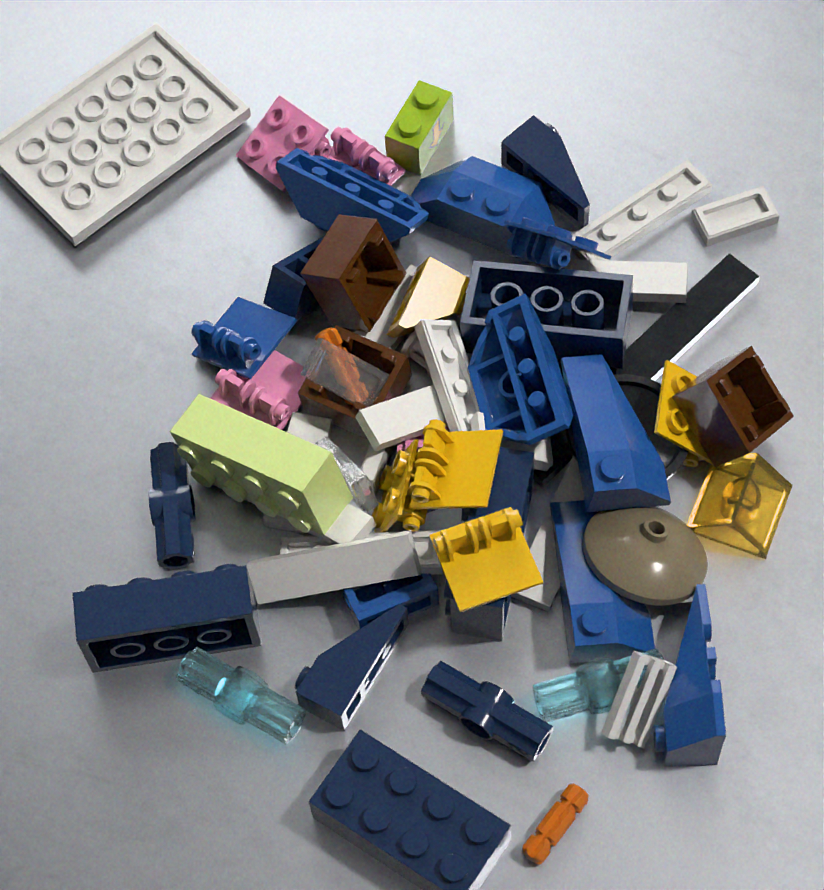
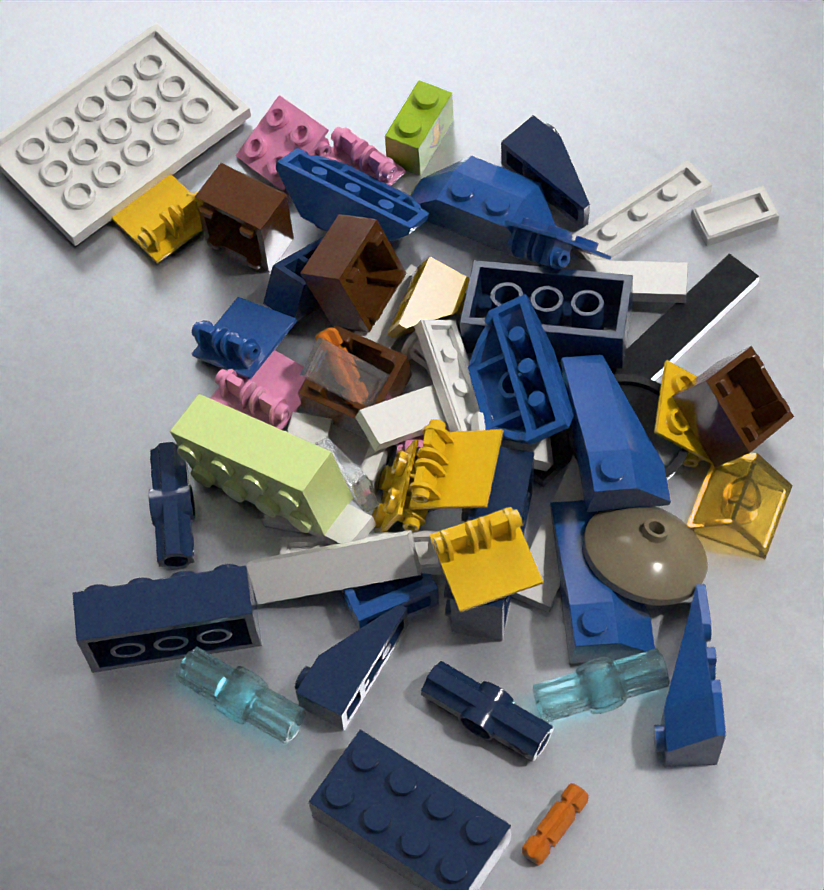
white tile [601,651,677,749] -> none
none -> yellow hinge [112,174,203,264]
none -> reddish brown container [195,163,294,272]

